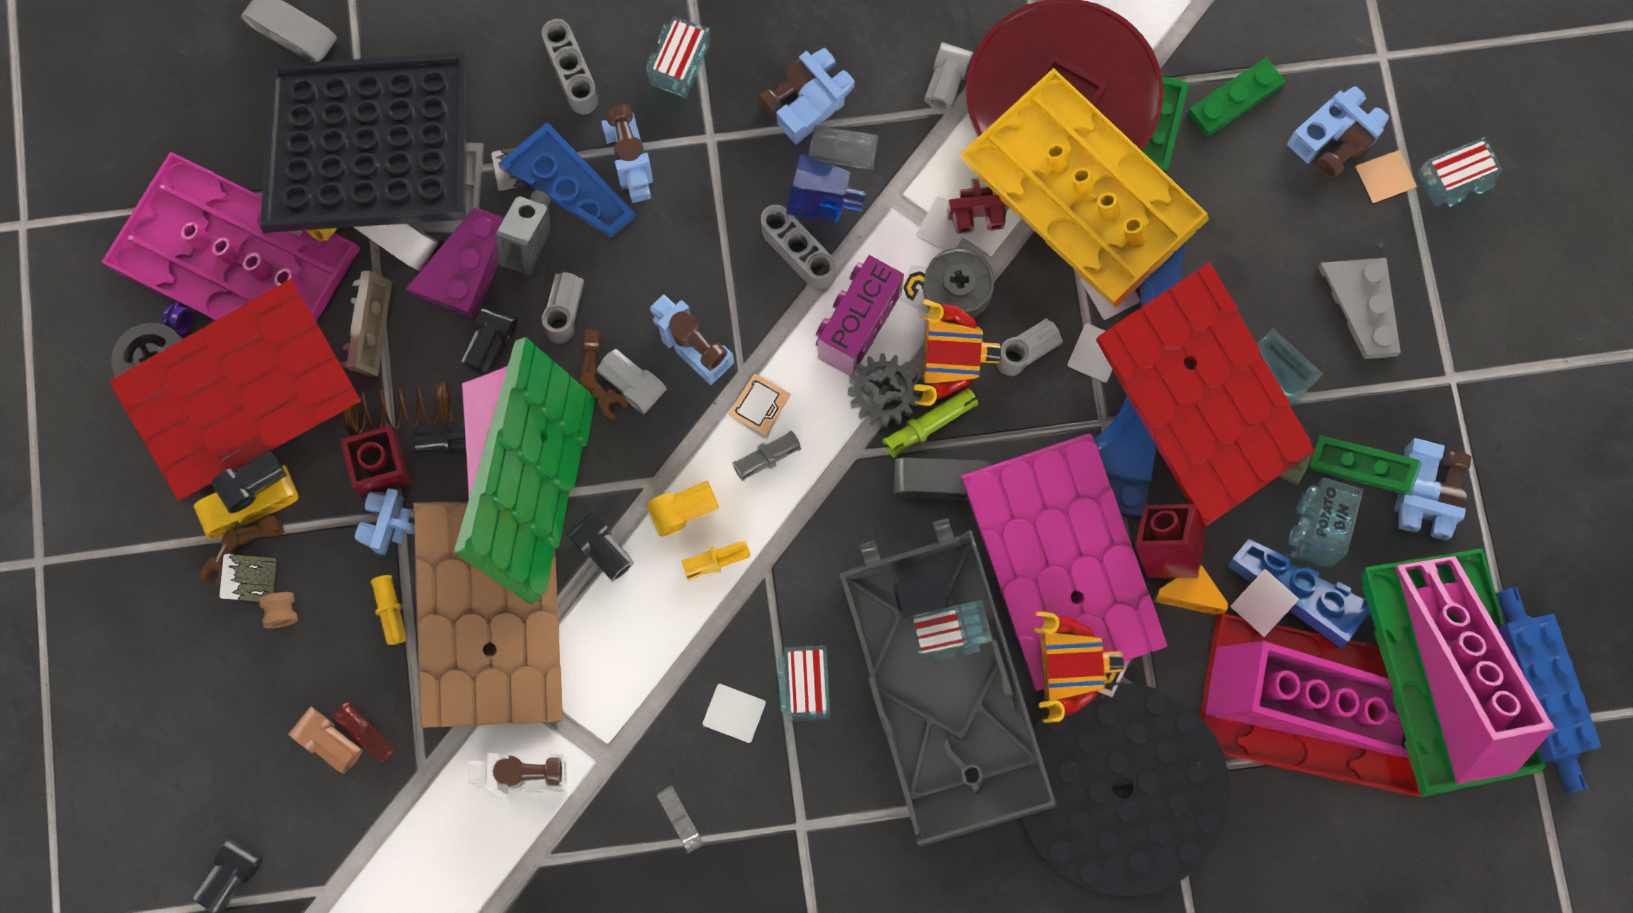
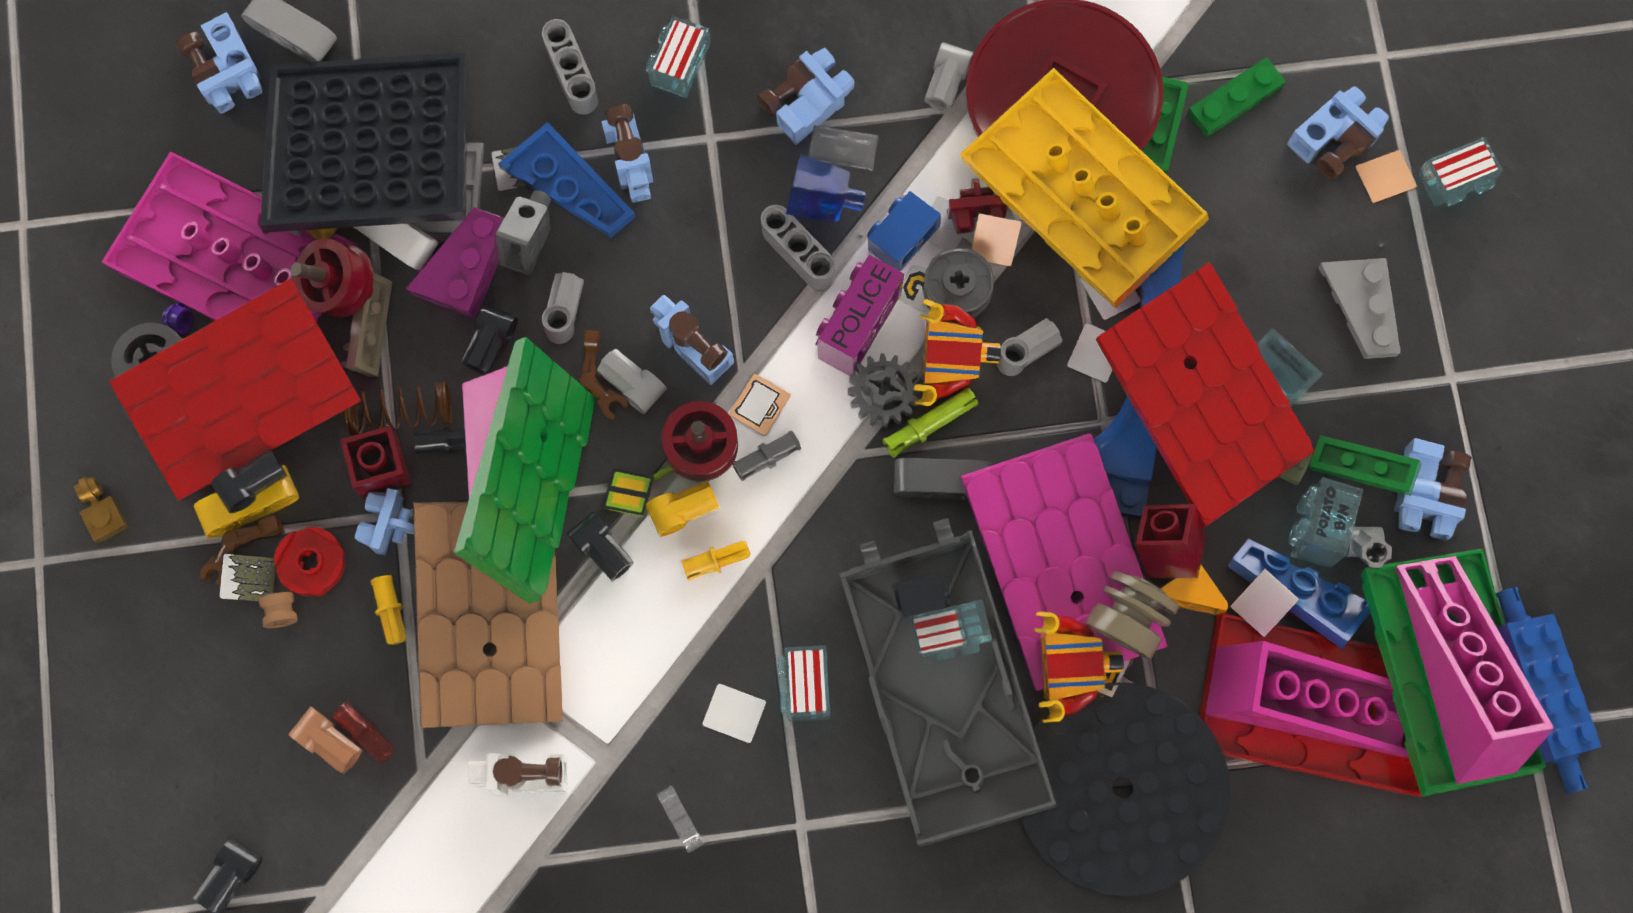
none -> pearl gold plate [74,477,129,544]
none -> light blue hips [176,12,263,114]
none -> red plate [274,527,346,597]
none -> dark red wheel [291,238,373,317]
none -> piece [602,465,674,517]
none -> dark red wheel [662,401,738,482]
none -> blue brick [867,191,941,272]
none -> light nougat sticker [971,214,1021,266]
none -> dark tan wheel [1085,571,1180,660]
none -> light grey piece [1343,526,1392,568]

